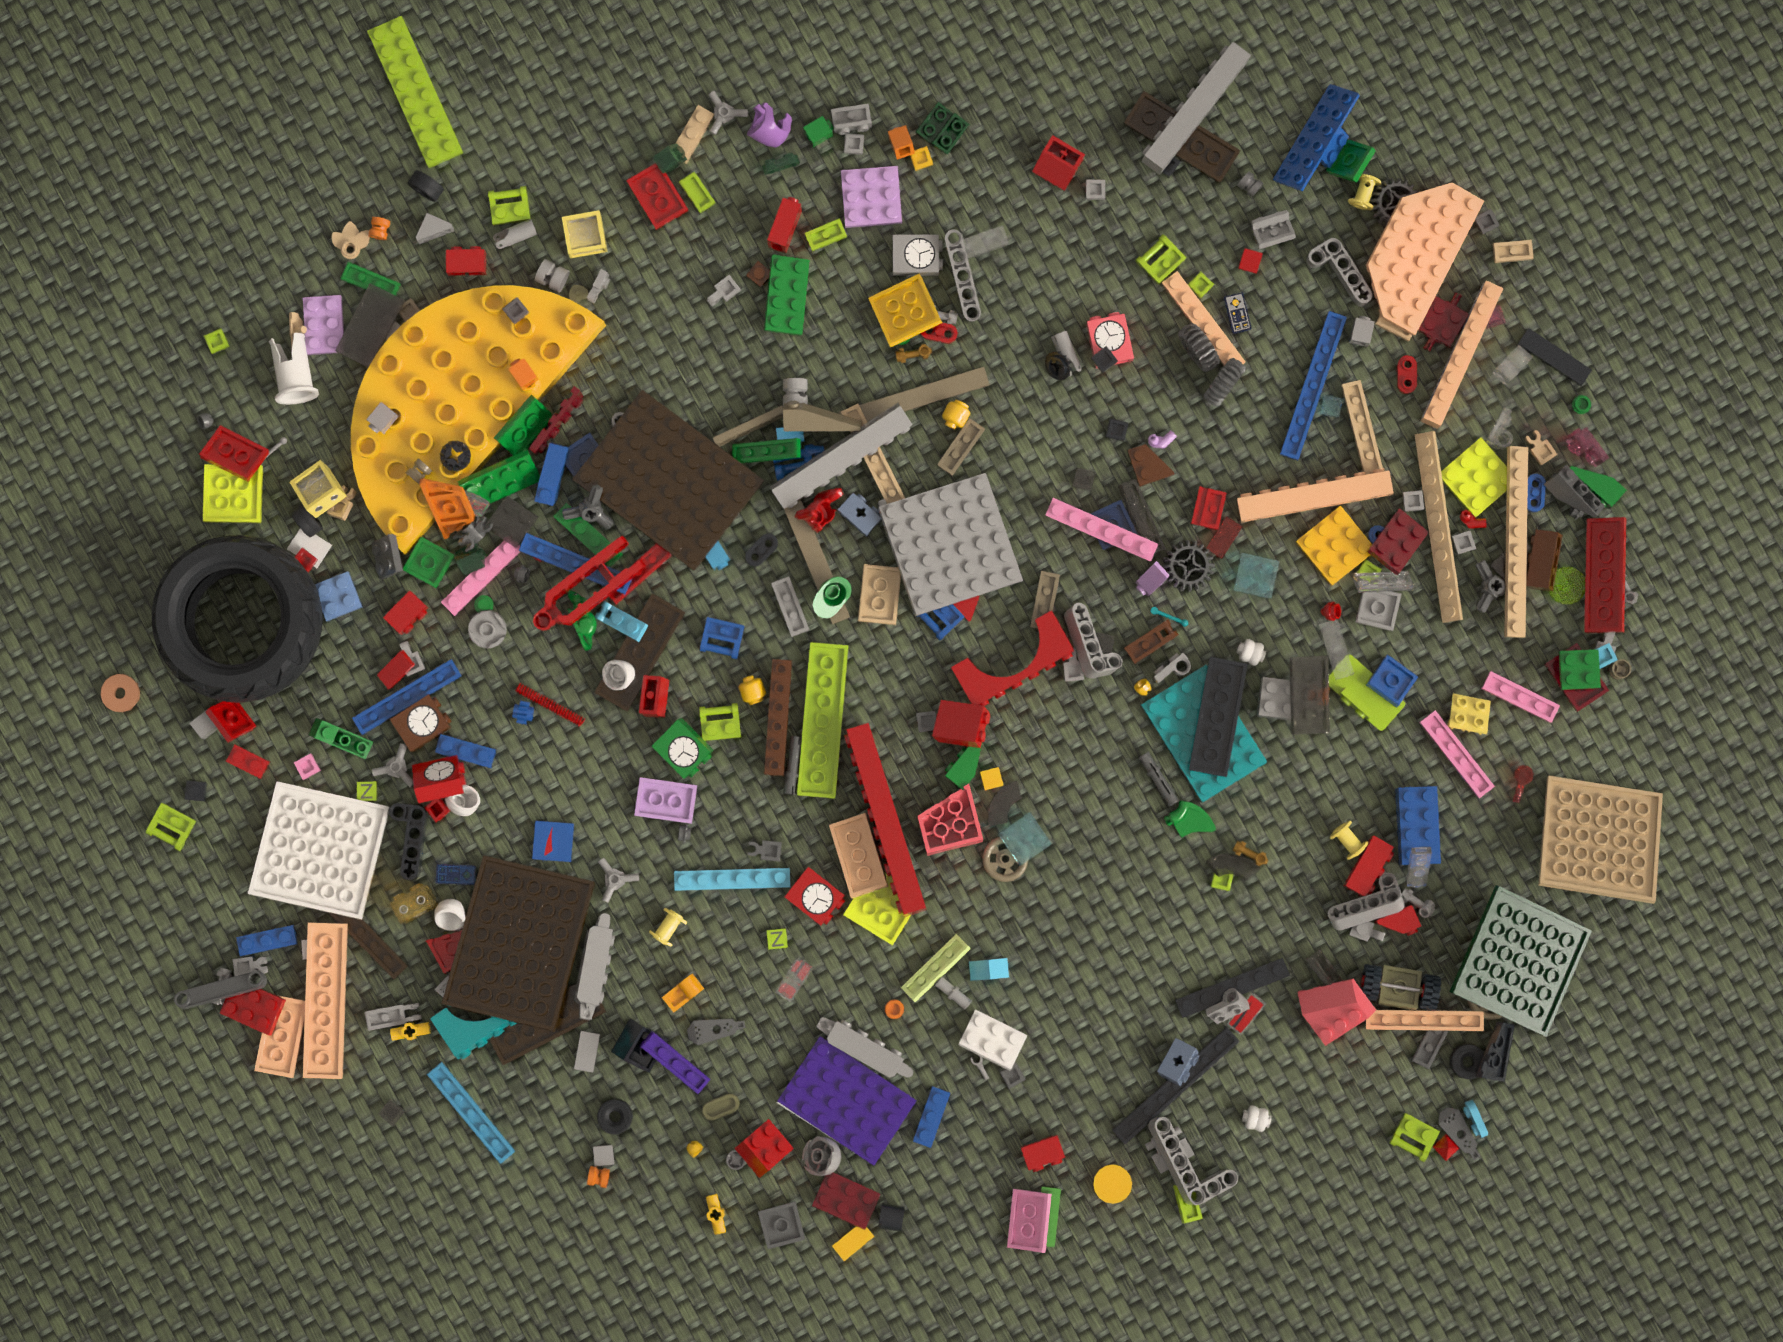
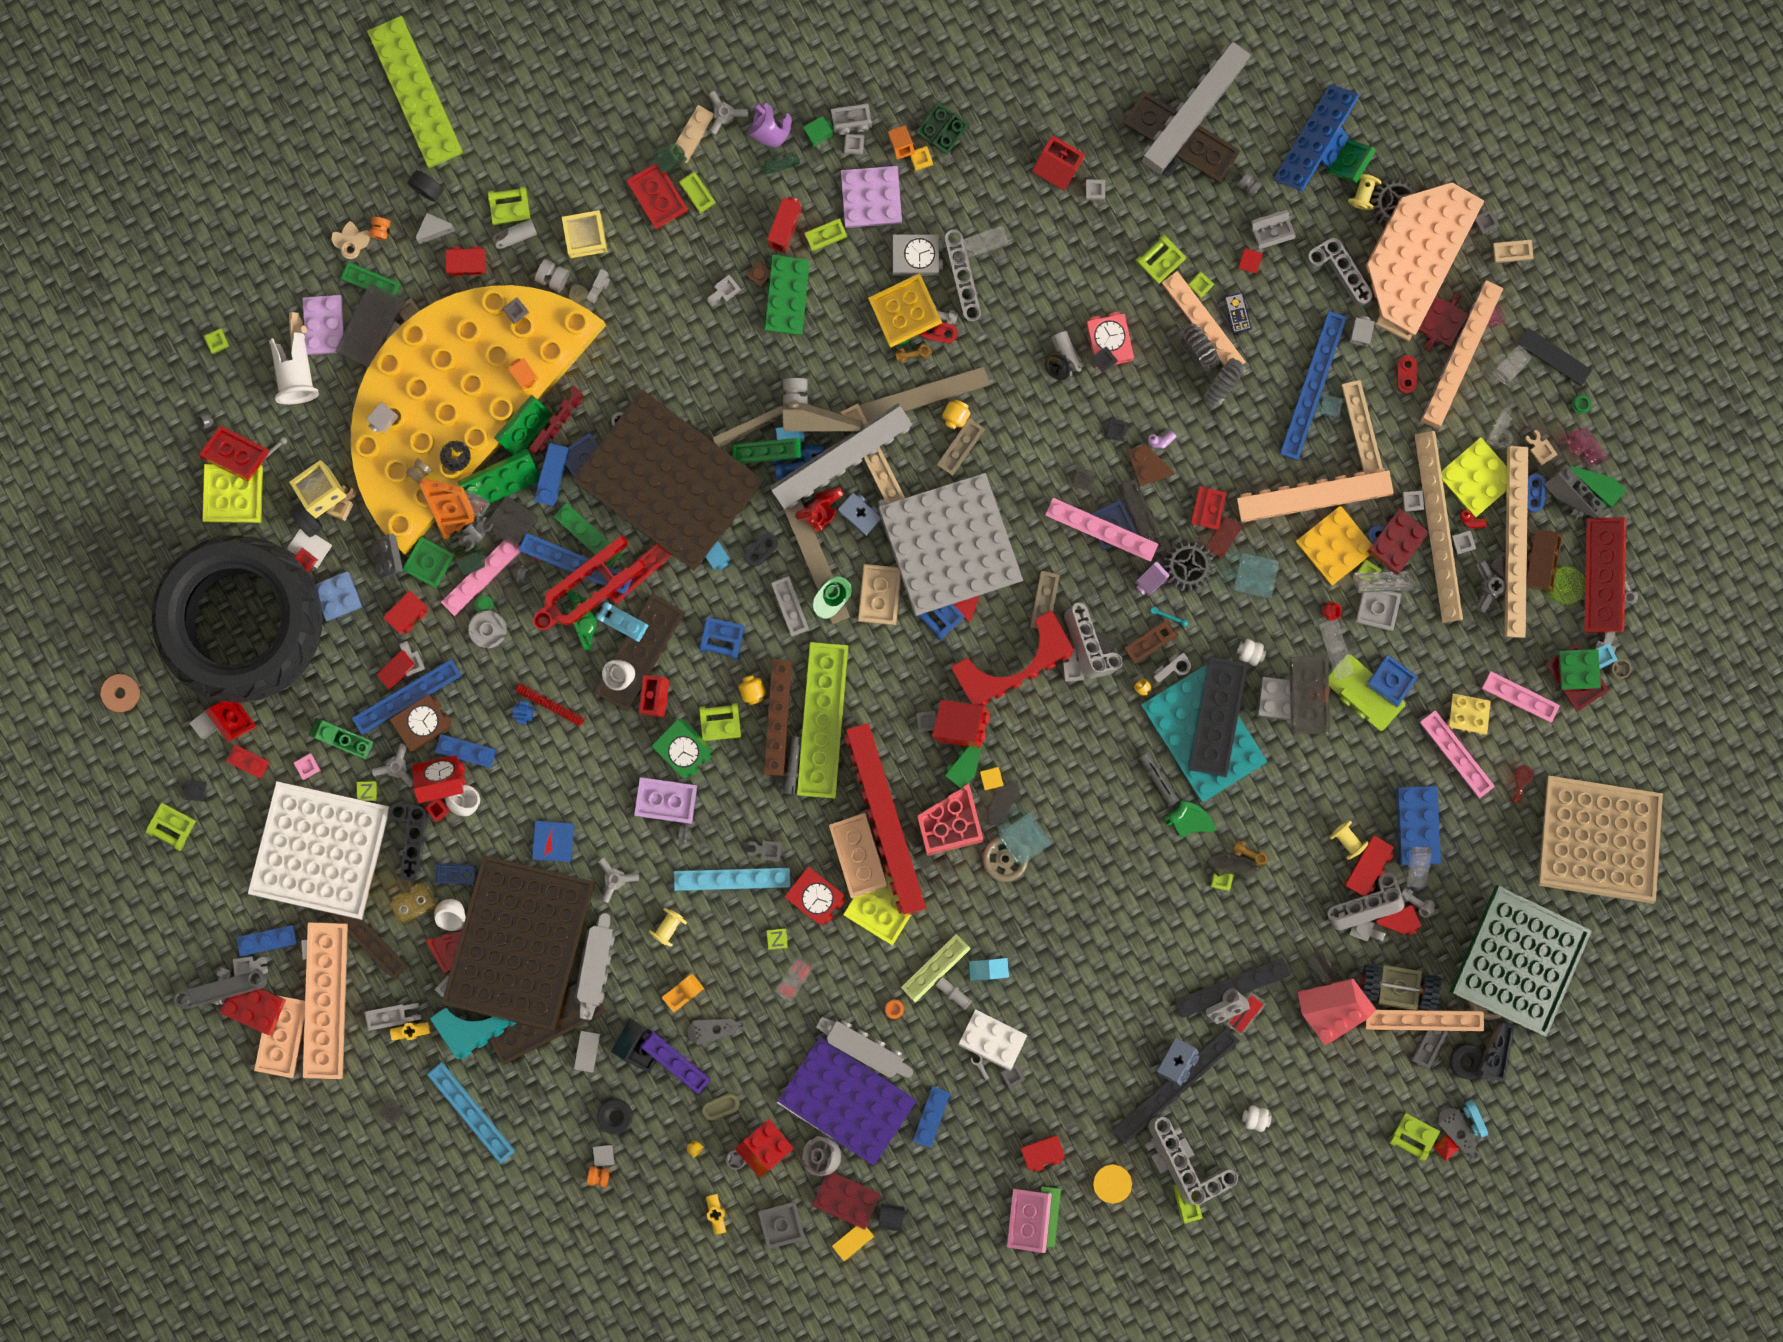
dark grey bush [562,484,614,529] -> none

